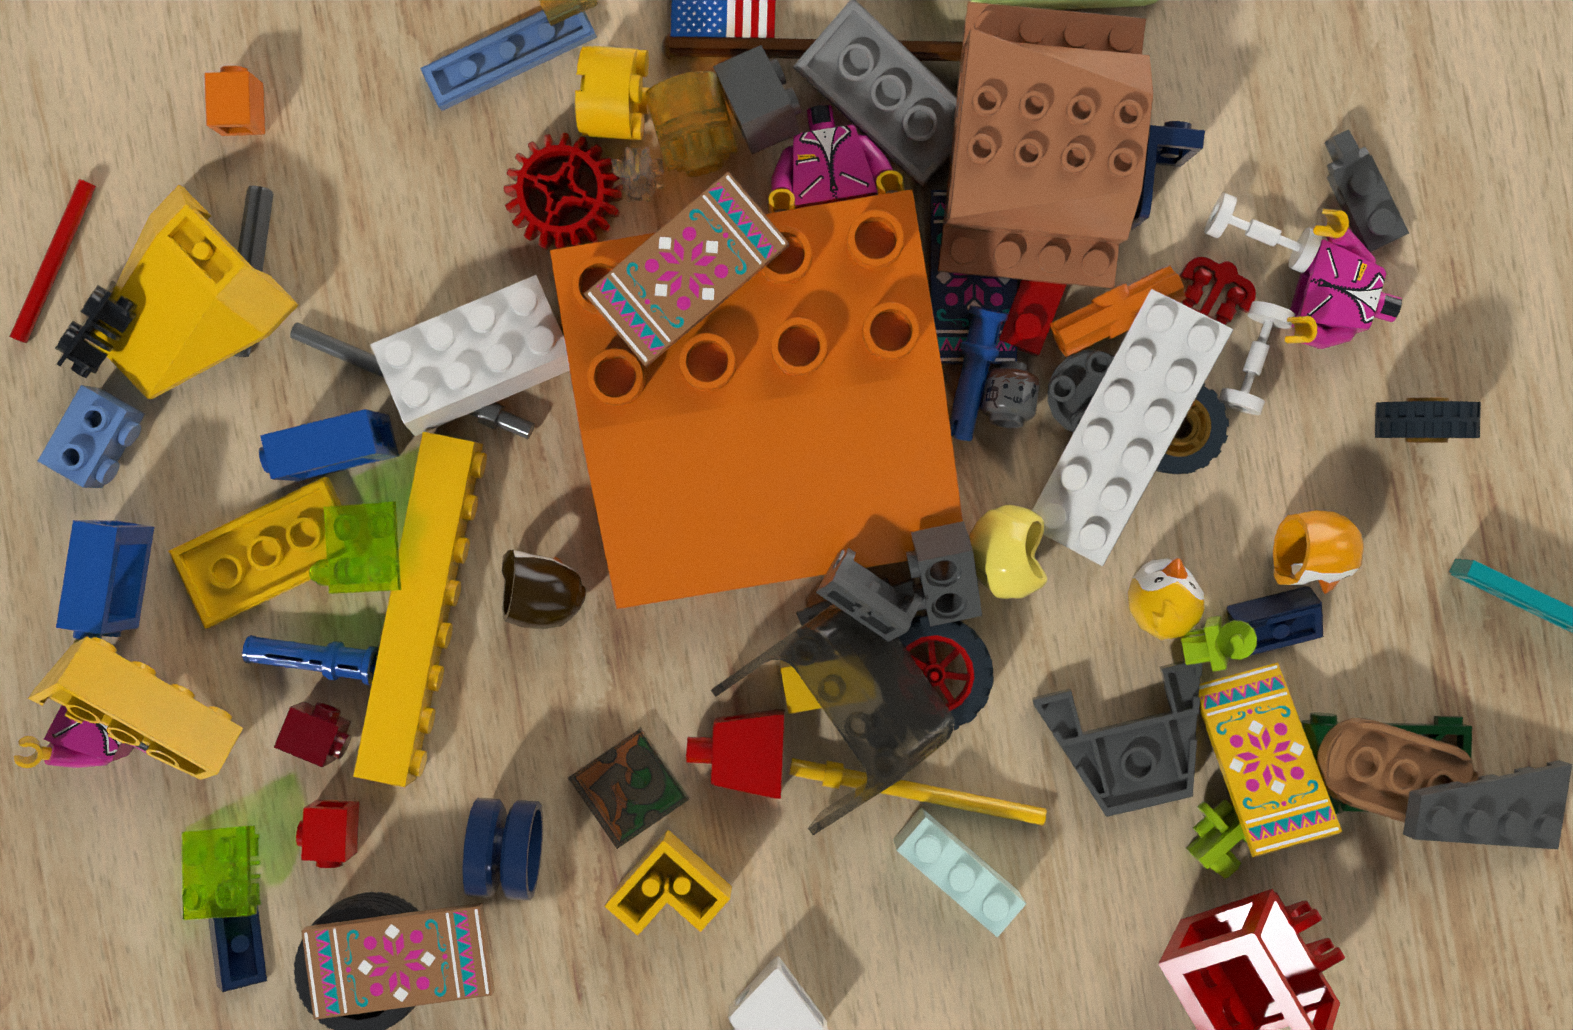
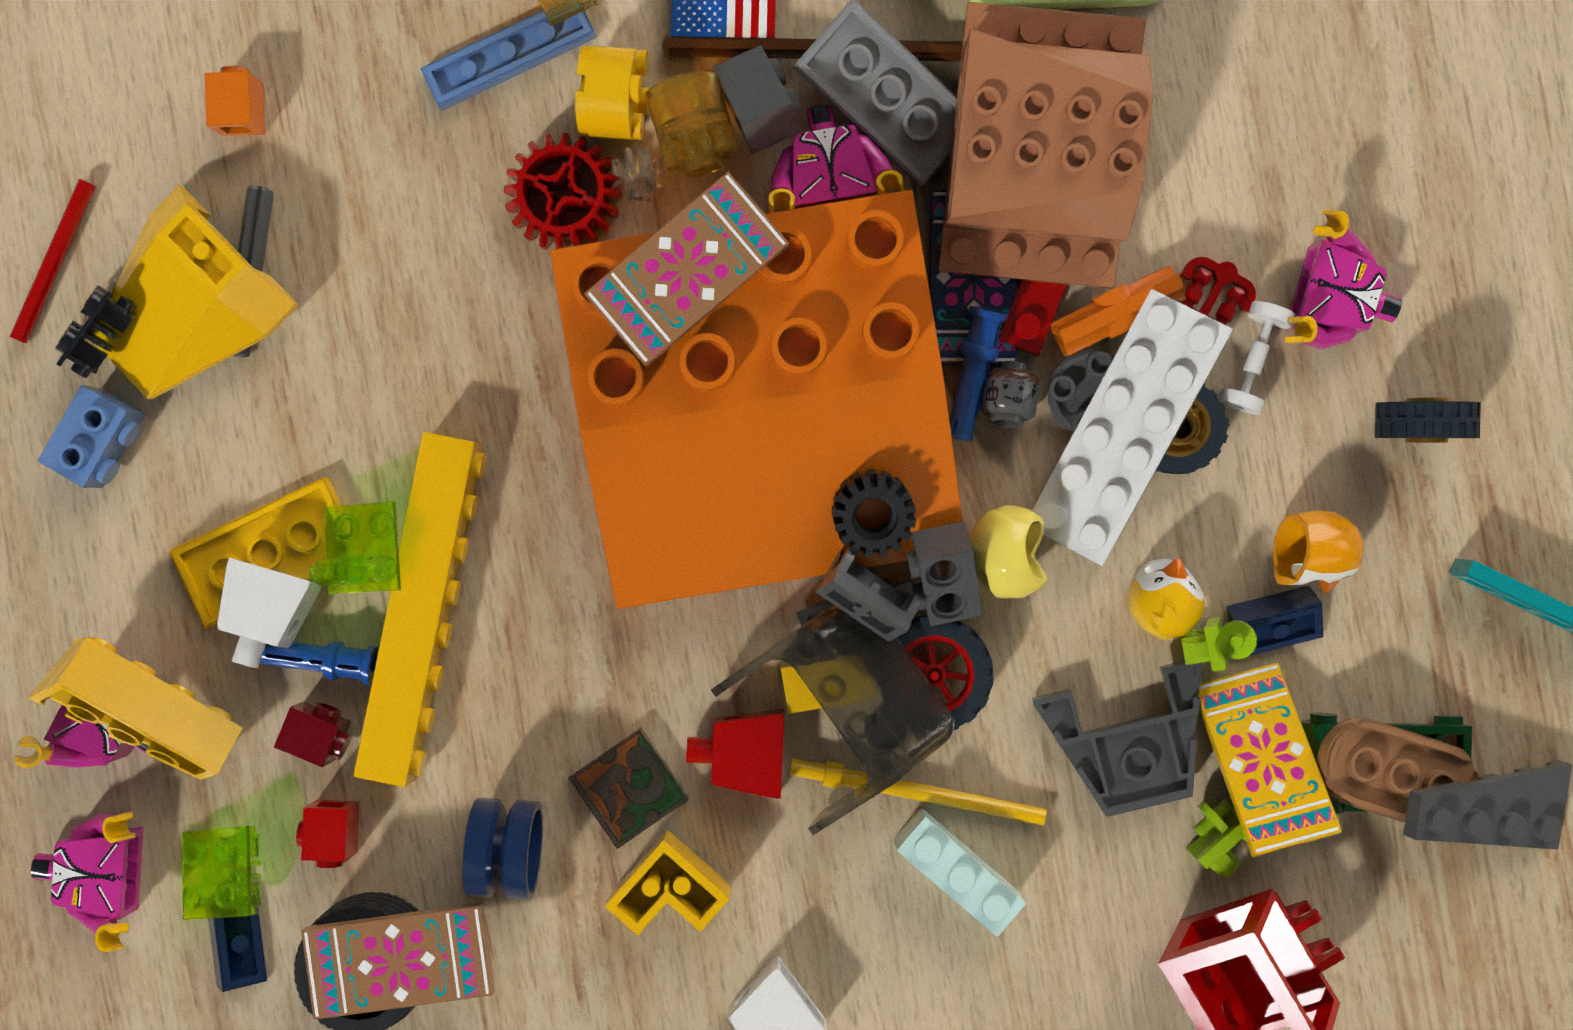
blue window [56,520,154,639] -> none
blue window [259,409,399,481] -> none
dark grey bar [290,322,535,439] -> none
white brick [370,275,570,436] -> none
dark brown piece [502,550,586,629] -> none
dark blue bracket [1131,121,1205,230] -> none
white wheel [1204,192,1322,273] -> none
dark grey hinge [1324,129,1409,252] -> none
none -> dark pink torso [31,812,144,952]
none -> white torso [217,558,322,669]
none -> black tyre [832,469,916,558]

